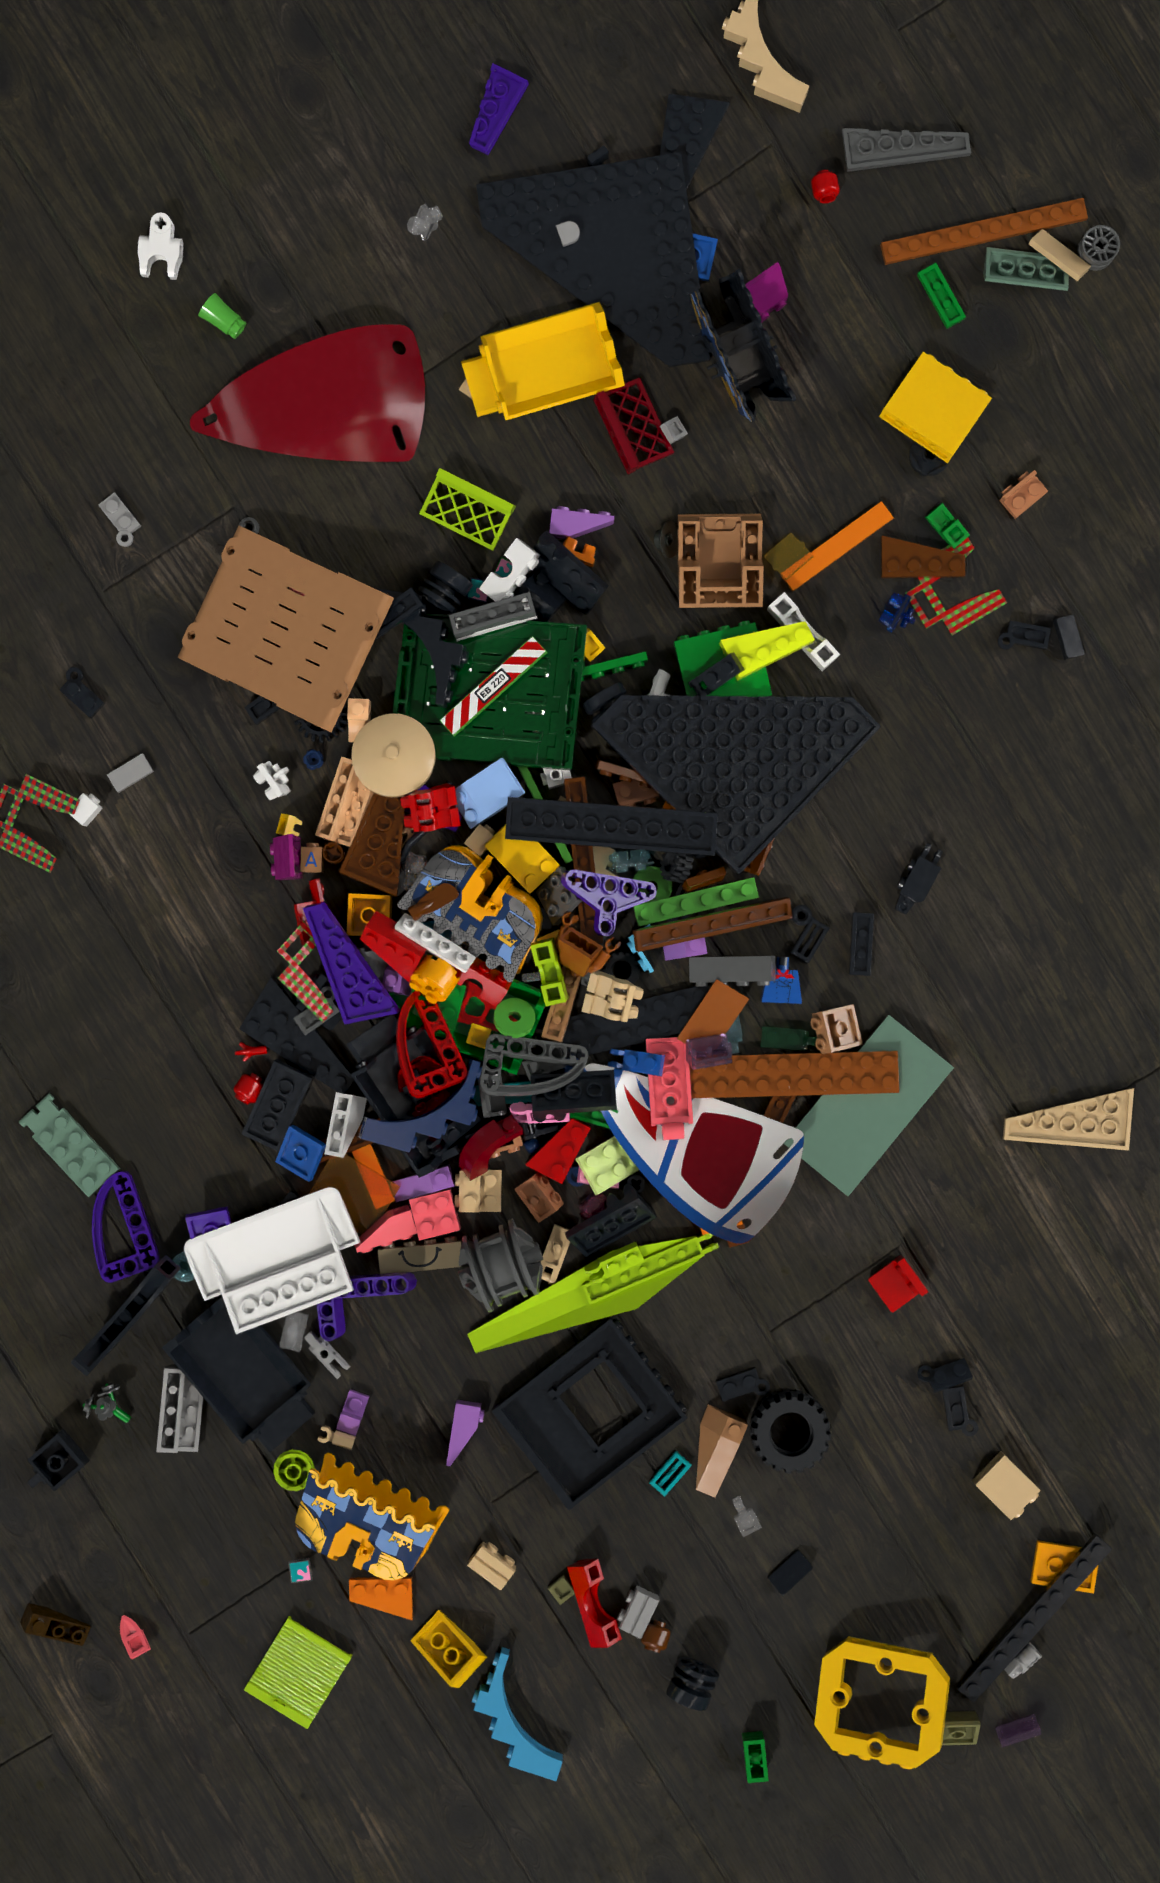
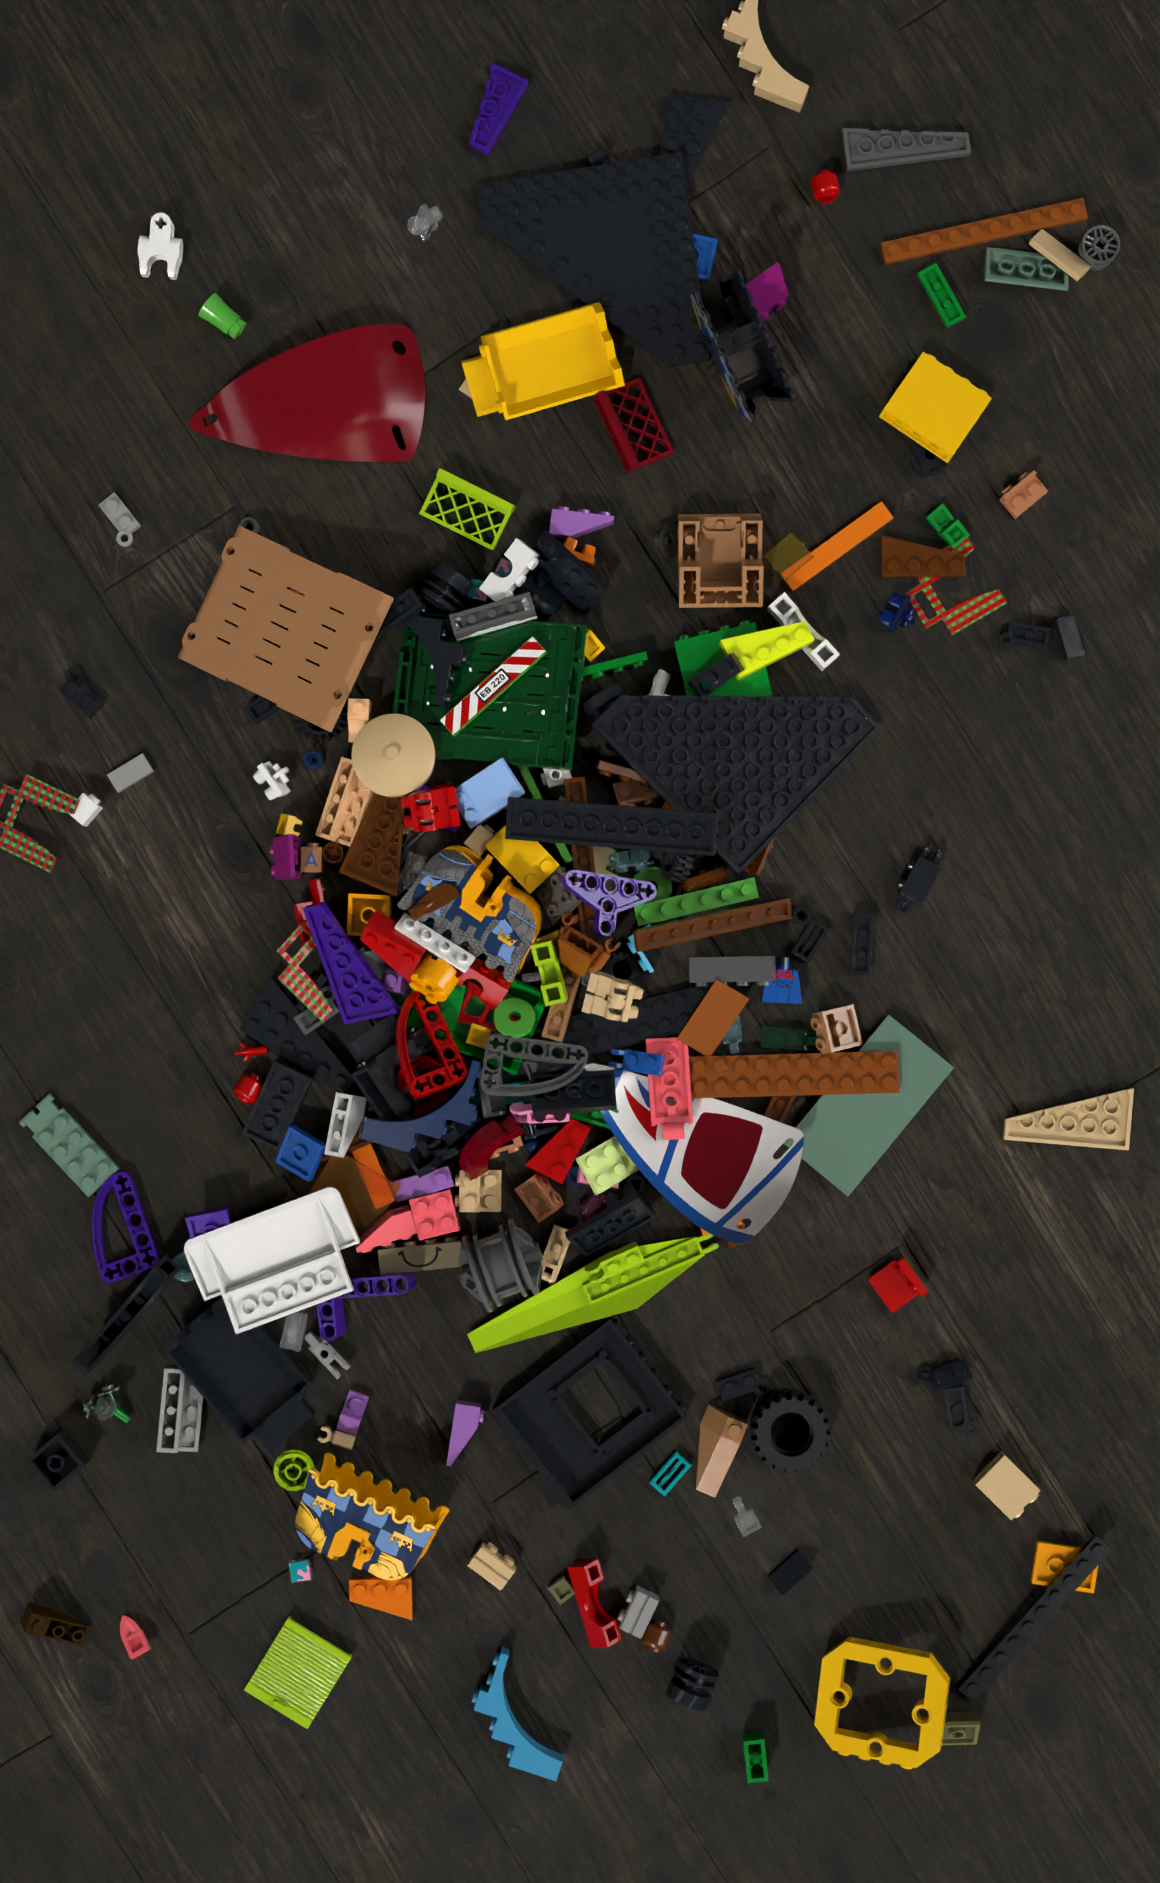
yellow slope [411,1610,487,1688] -> none
light grey tile [556,221,580,247] -> none
light grey plate [660,416,688,444] -> none
medium lavender slope [663,937,707,961] -> none
hinge [686,1034,732,1070] -> none
clear purple hinge [995,1714,1041,1748] -> none
light grey hinge [1004,1642,1042,1679] -> none

